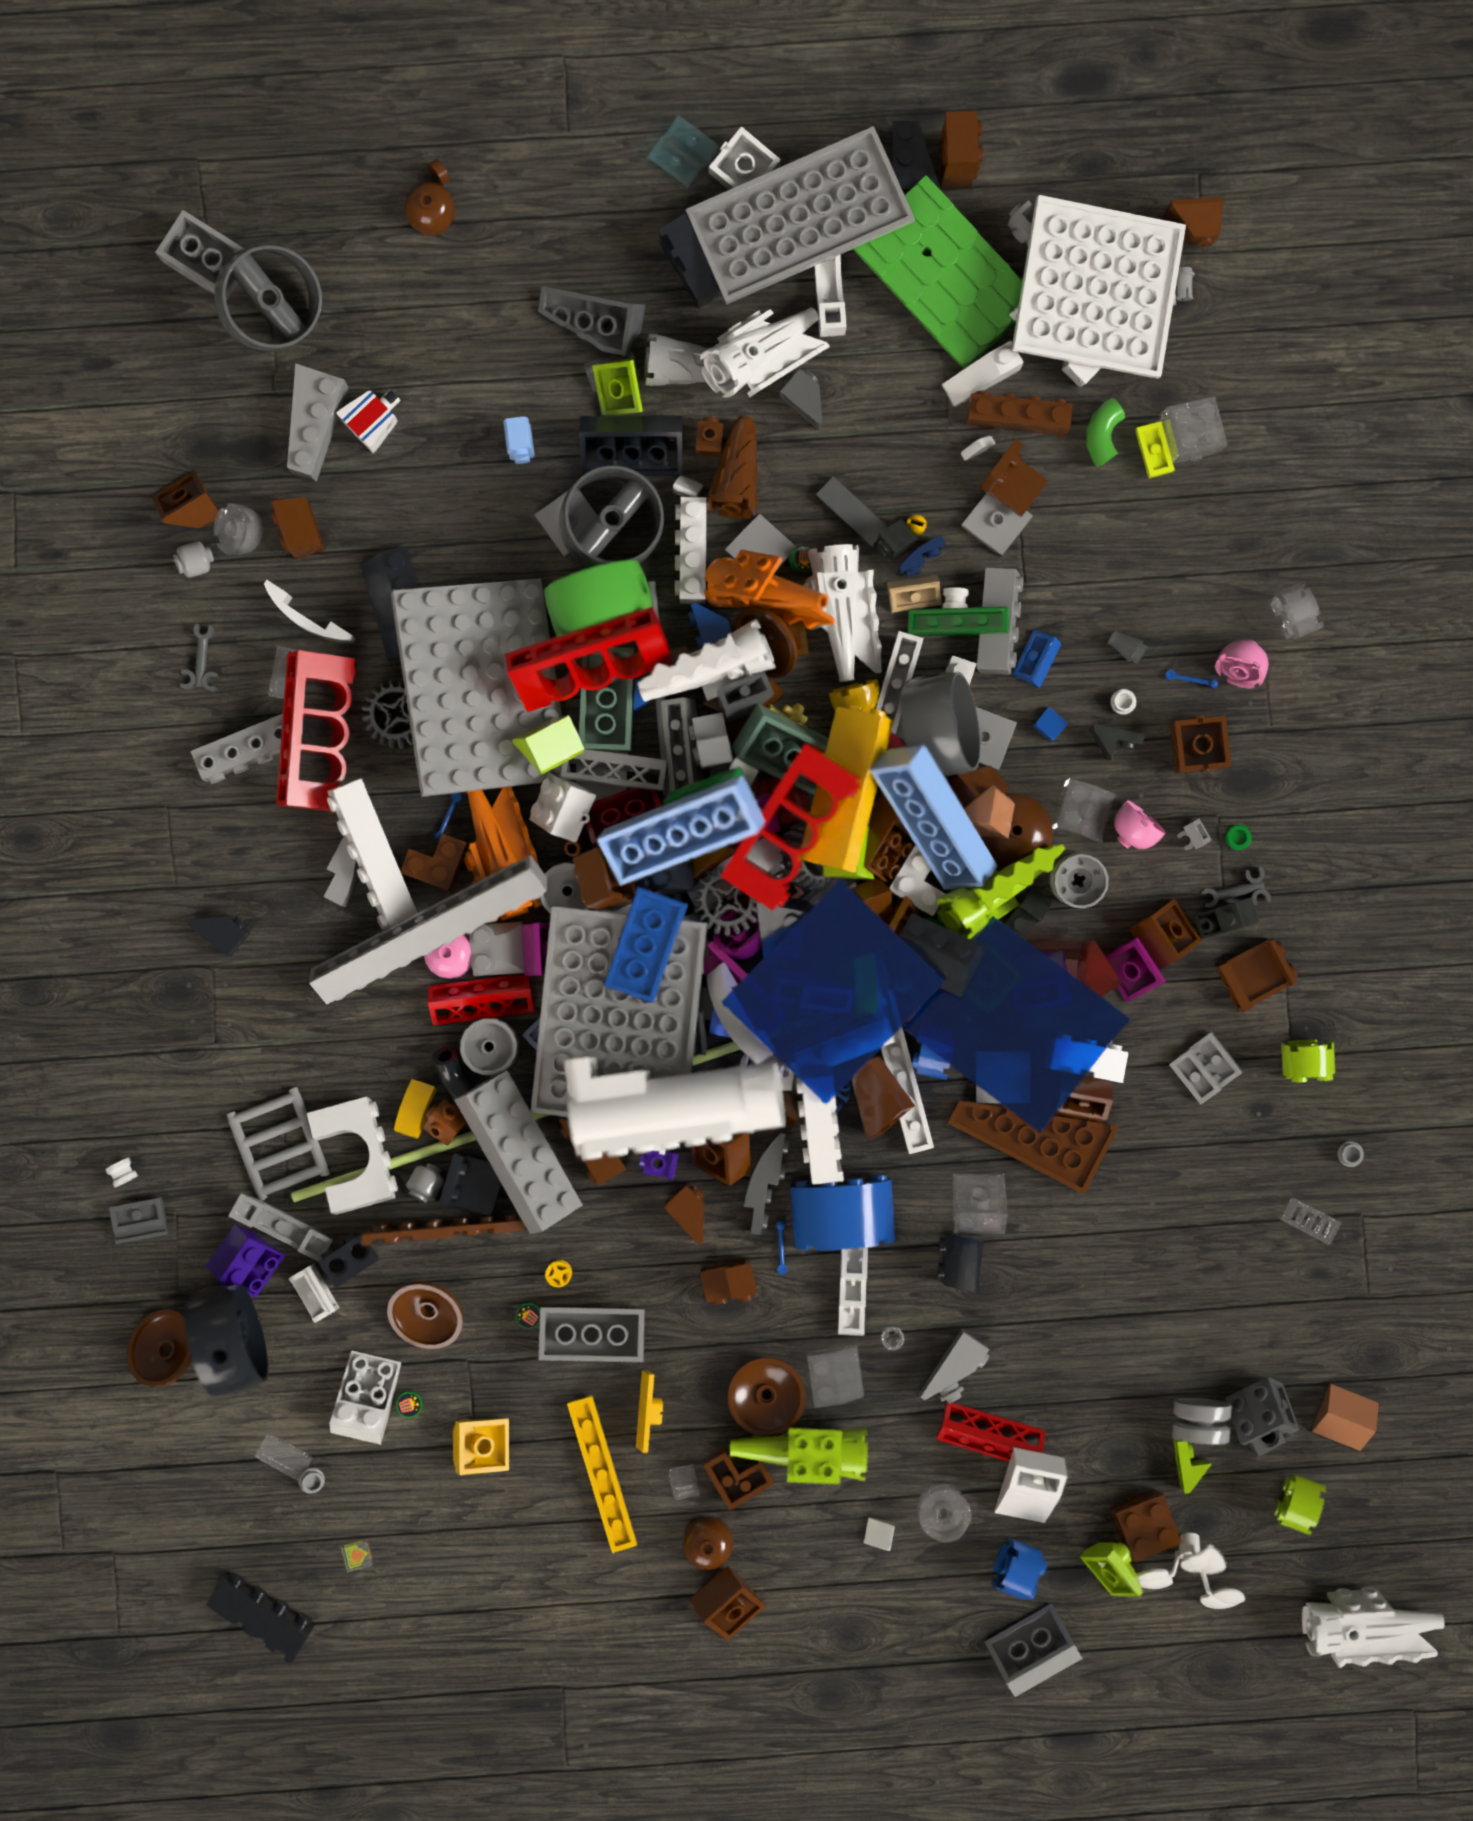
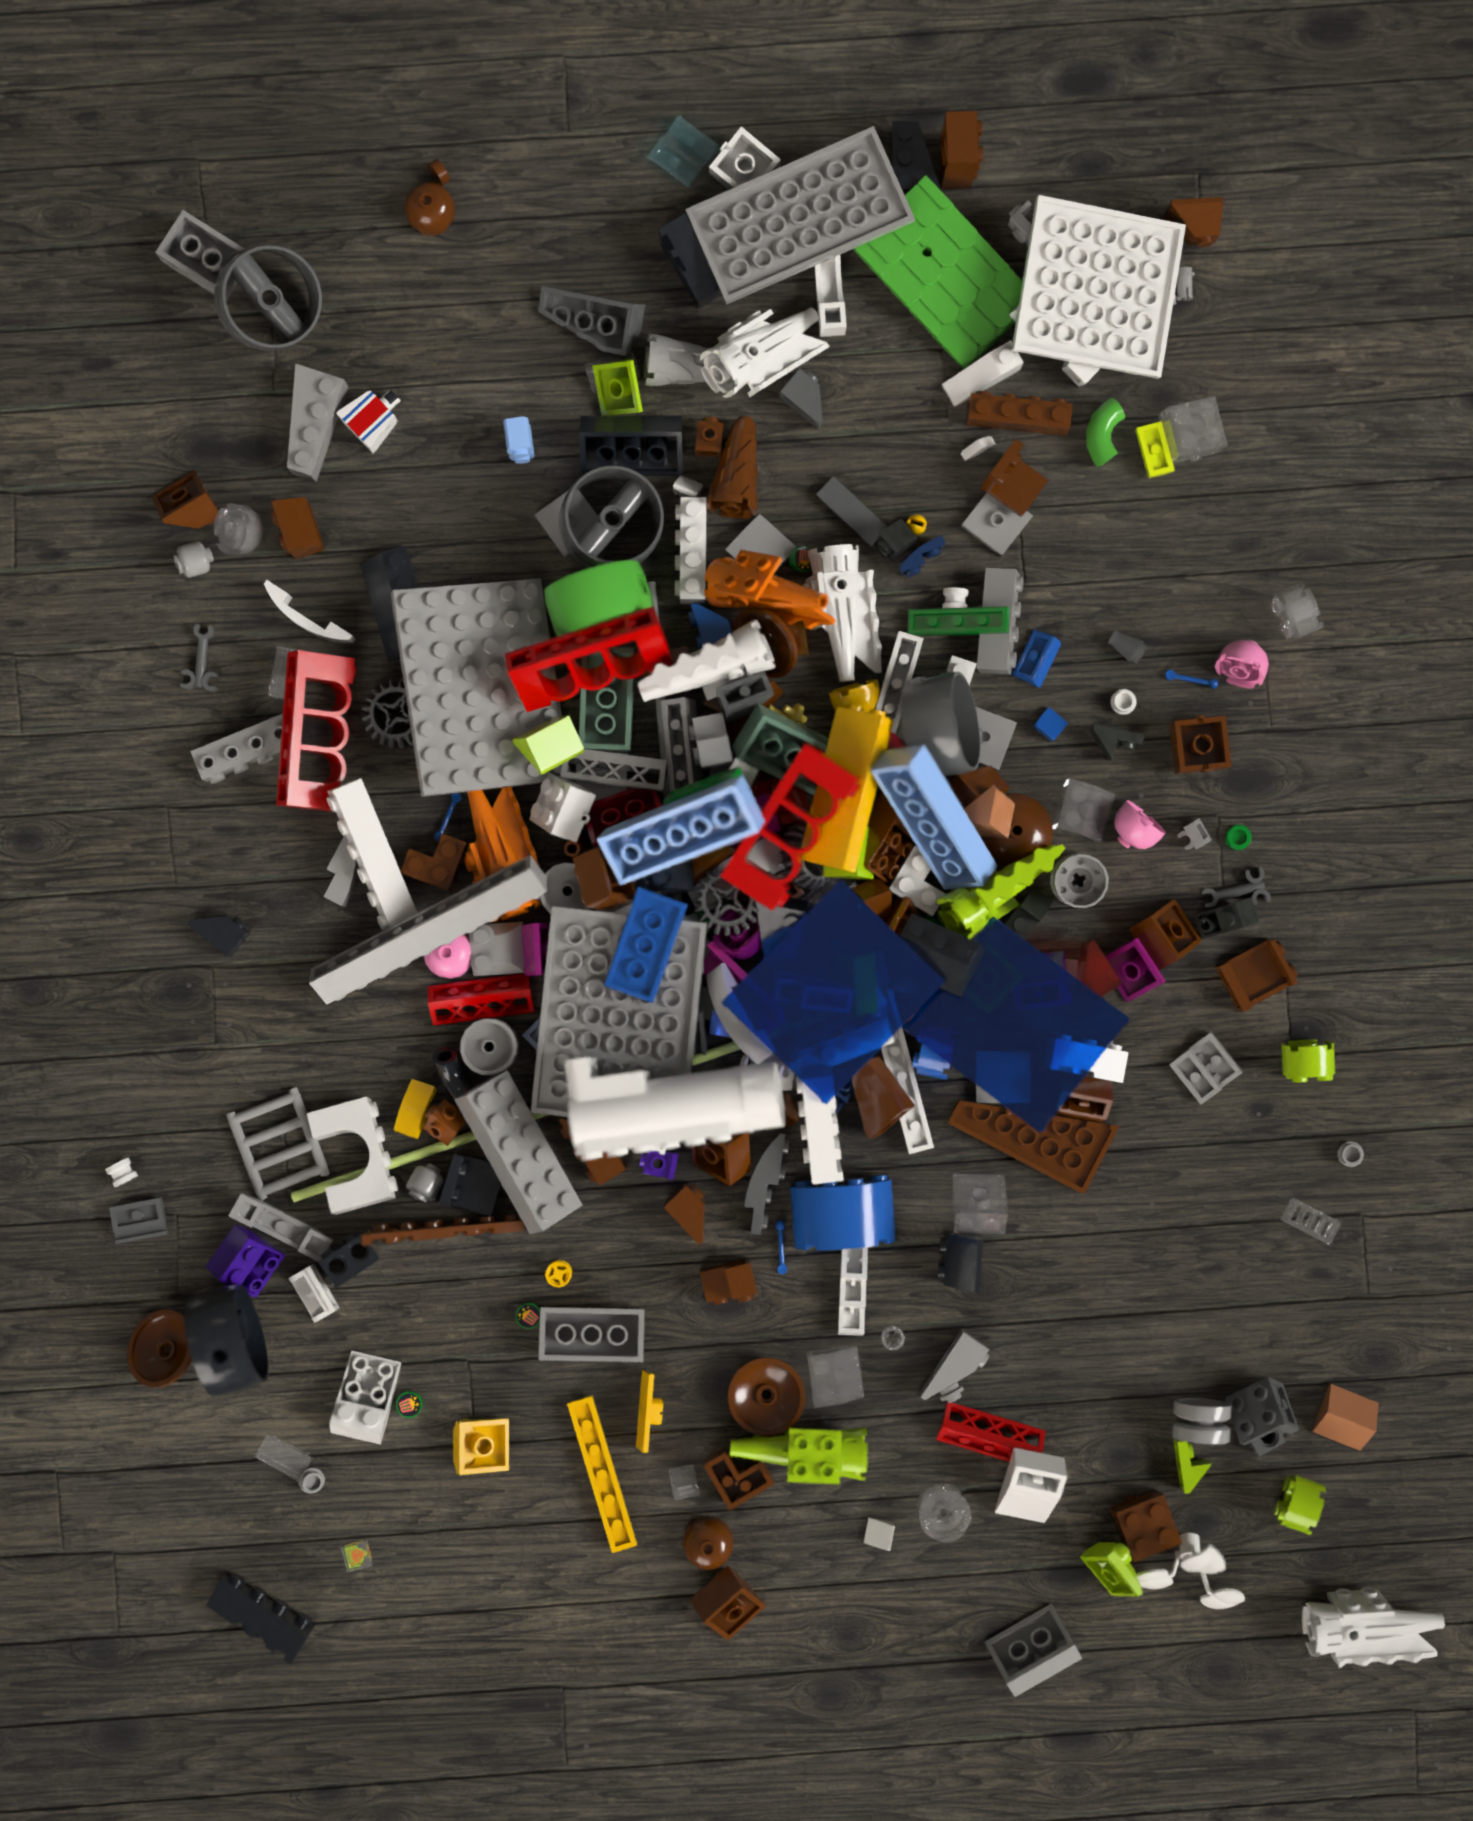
reddish brown dish [387,1282,464,1349] -> none
blue slope [633,678,651,712] -> none
tan slope [887,575,942,613] -> none
blue brick [991,1538,1047,1600] -> none

